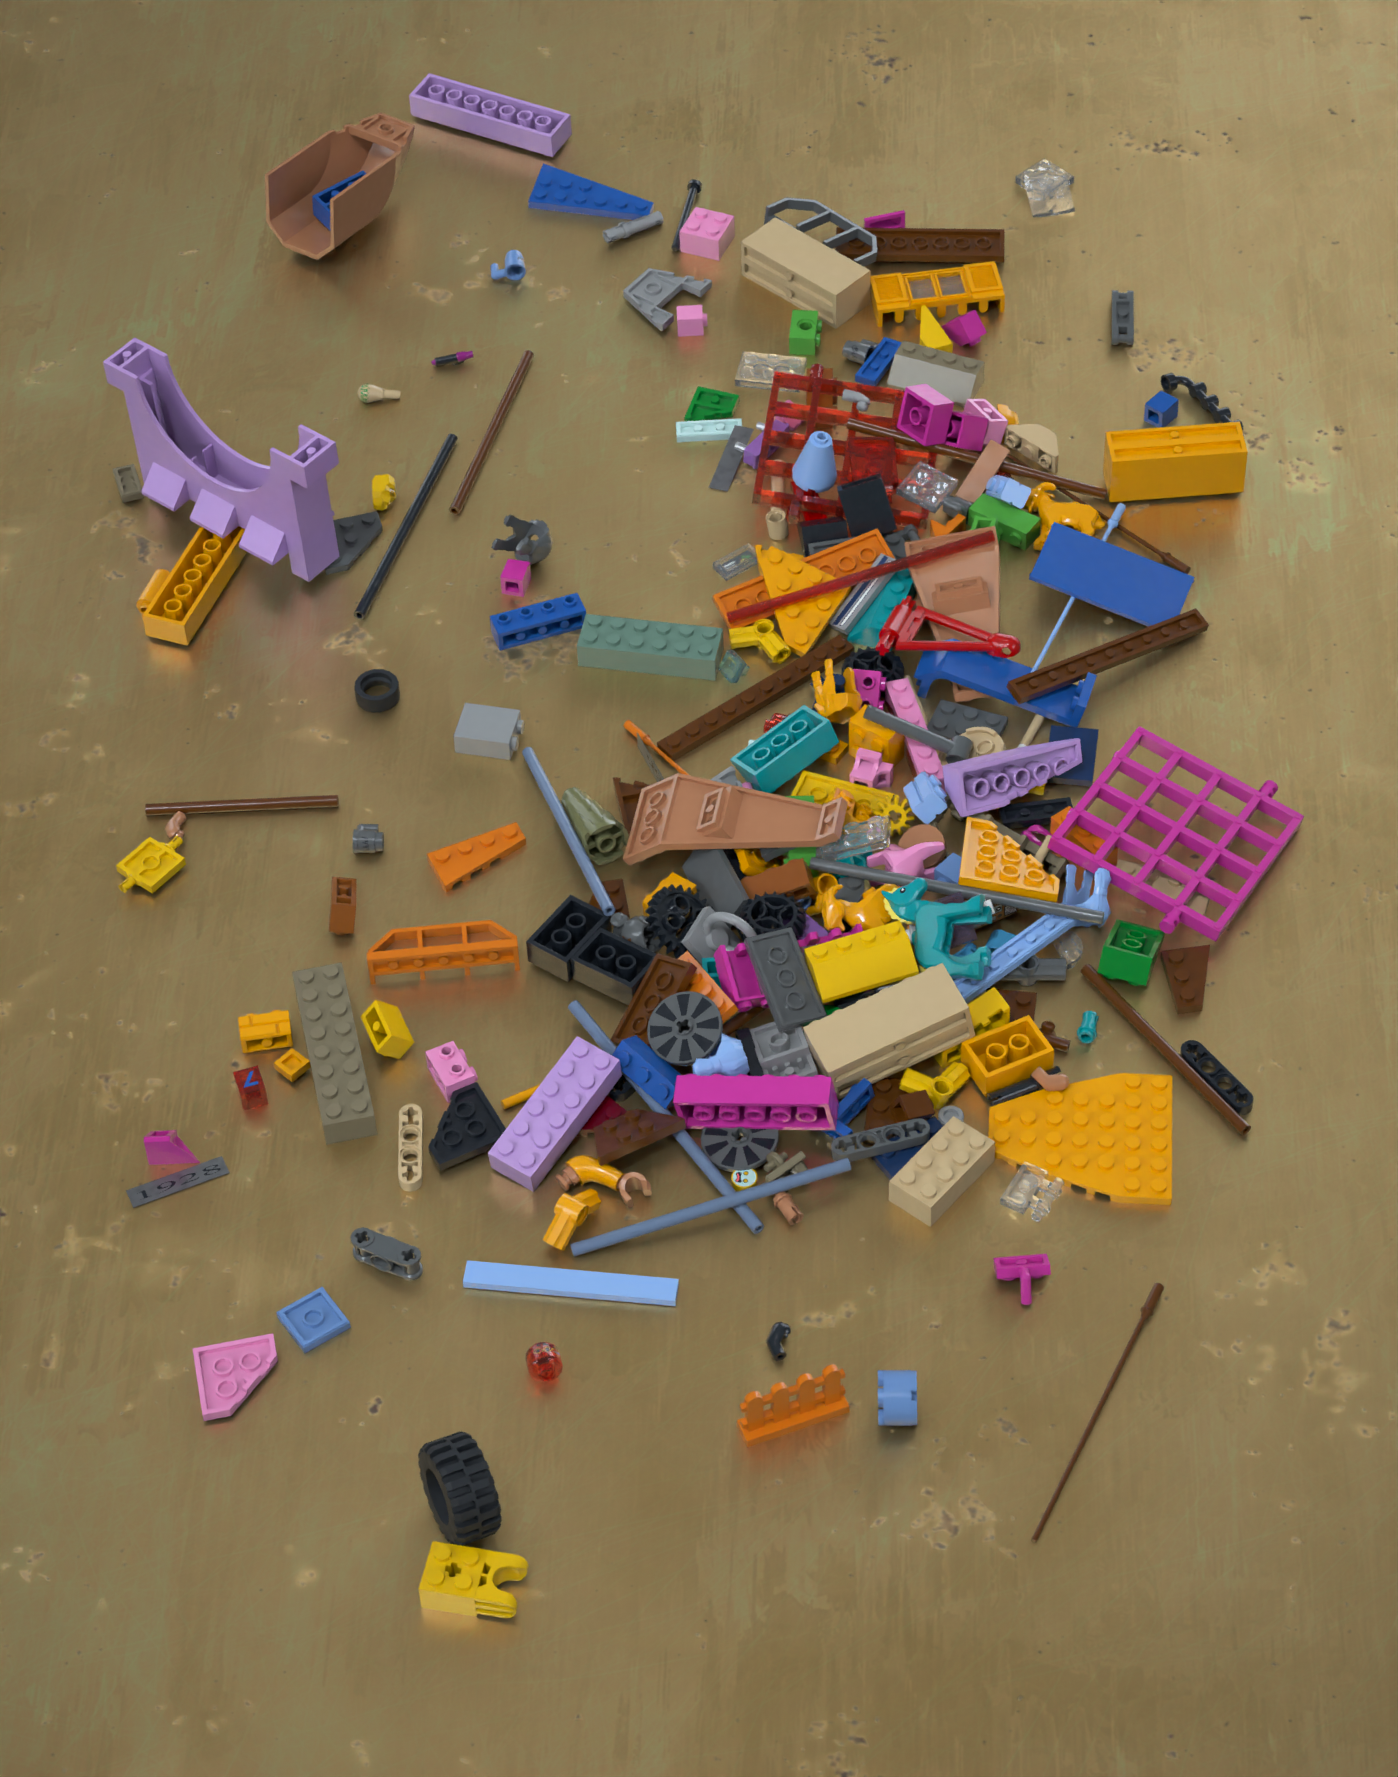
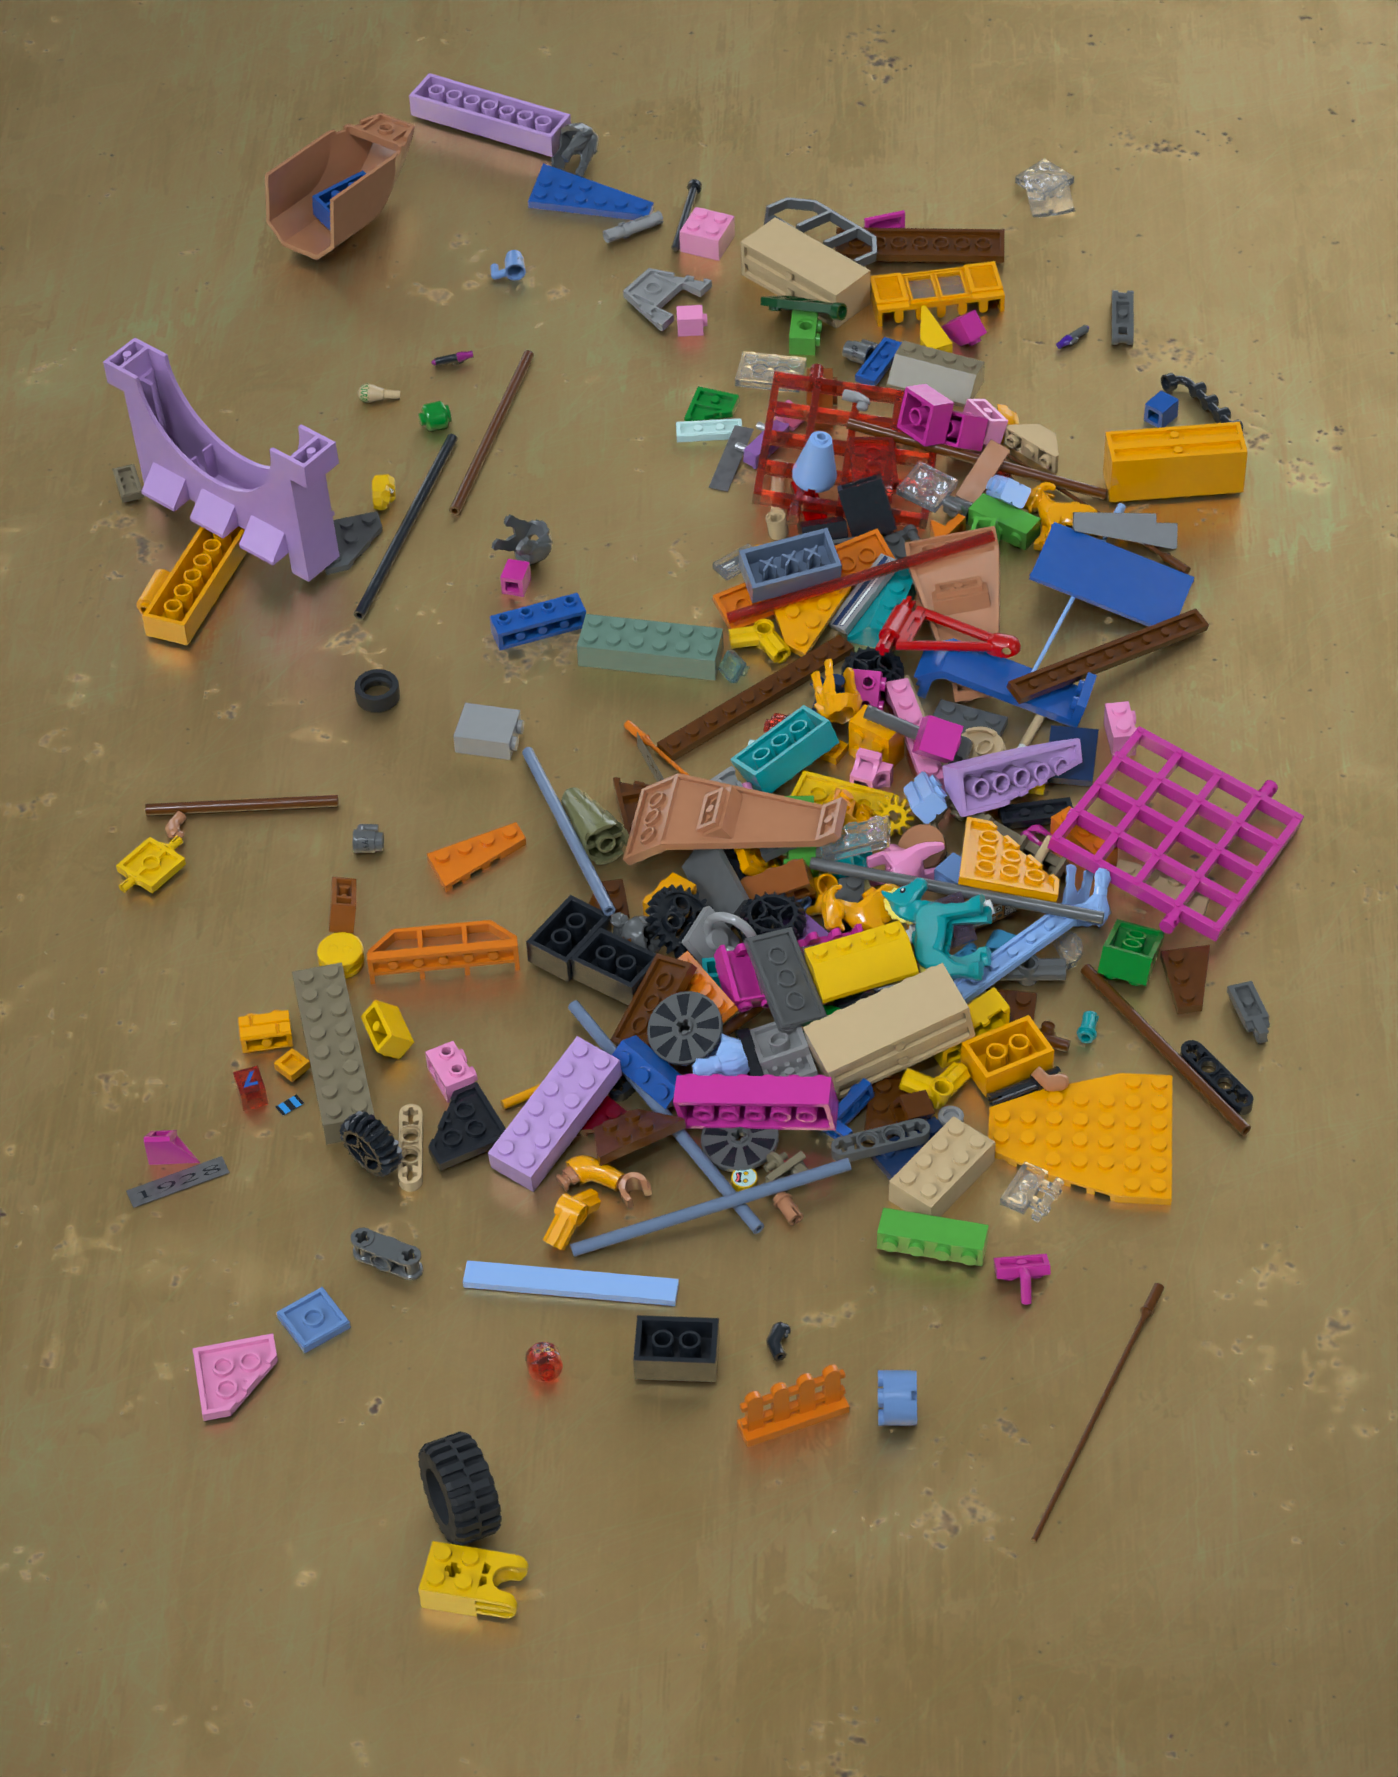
none -> sticker [275,1094,304,1116]
none -> yellow head [317,932,365,979]
none -> black gear [339,1111,403,1177]
none -> green head [418,401,452,432]
none -> dark grey piece [551,123,599,177]
none -> black brick [633,1315,720,1382]
none -> sand blue brick [739,528,842,603]
none -> dark green plate [760,295,847,321]
none -> bright green brick [877,1208,989,1266]
none -> dark pink head [912,715,964,763]
none -> piece [1056,325,1089,349]
none -> wedge [1072,512,1178,549]
none -> bright pink brick [1104,701,1138,757]
none -> dark grey hinge [1227,981,1270,1044]

